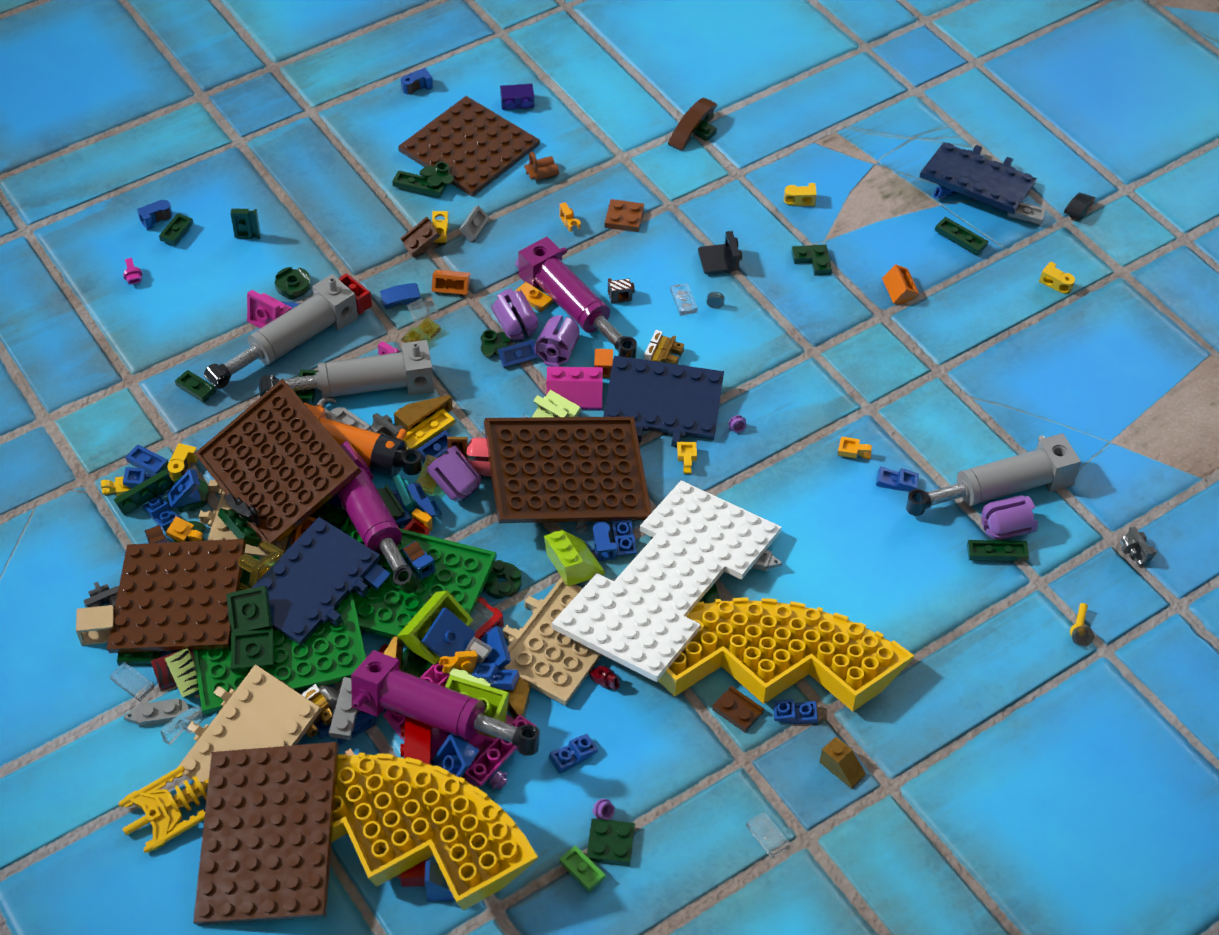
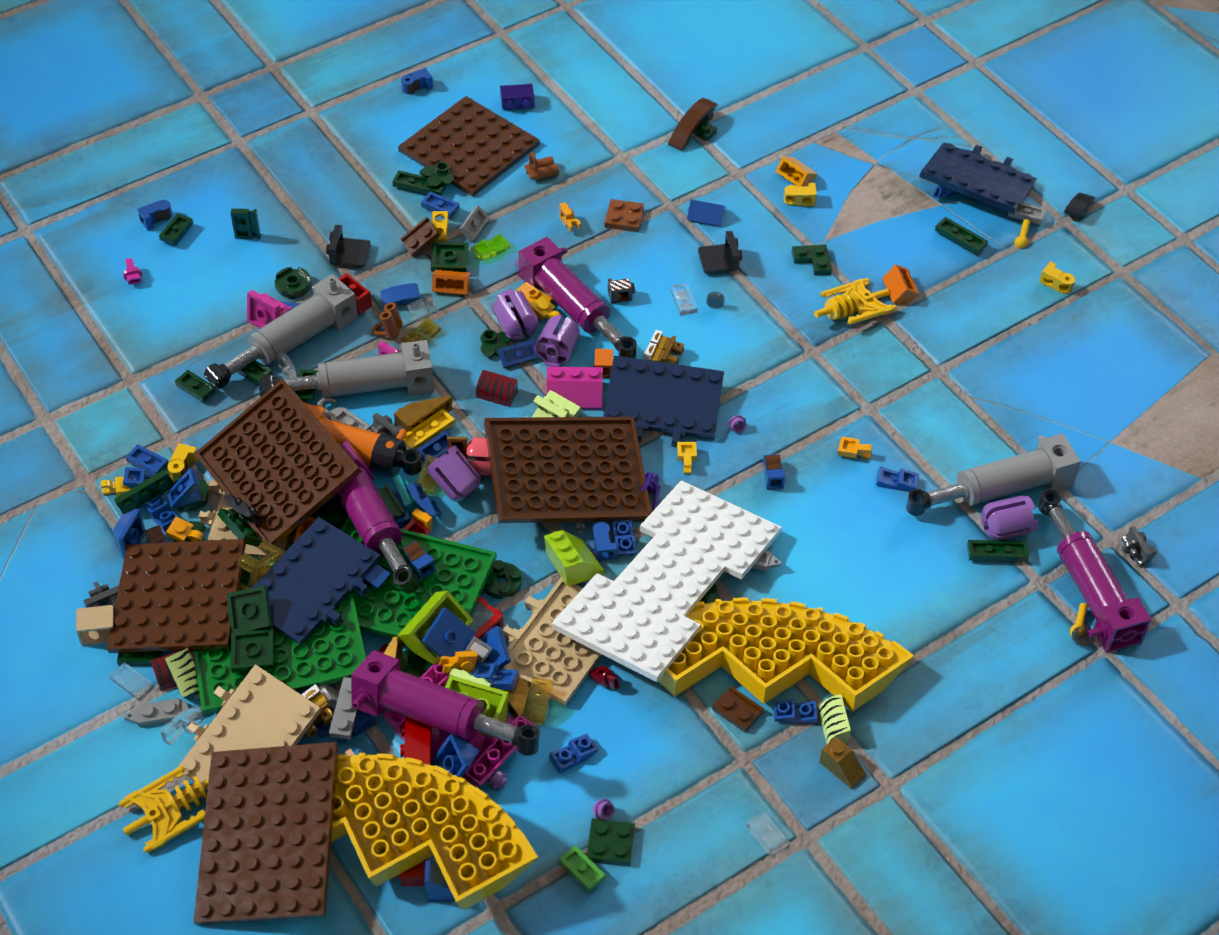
none -> blue slope [113,509,146,559]
none -> dark green plate [237,360,273,385]
none -> clear slope [277,351,297,380]
none -> black bracket [326,225,371,267]
none -> dark orange piece [372,302,403,341]
none -> blue plate [421,192,460,219]
none -> dark green plate [431,242,469,272]
none -> clear neon green slope [470,233,511,261]
none -> dark red brick [475,370,518,407]
none -> clear yellow slope [524,677,554,725]
none -> yellow plate [530,295,561,320]
none -> dark purple plant [641,472,661,511]
none -> blue panel [687,199,726,226]
none -> blue leg [763,454,785,490]
none -> light orange brick [776,156,818,186]
none -> yellow bar [814,278,897,325]
none -> yellowish green brick [818,694,851,744]
none -> yellow bar [1014,219,1030,249]
none -> magenta piece [1038,489,1151,653]

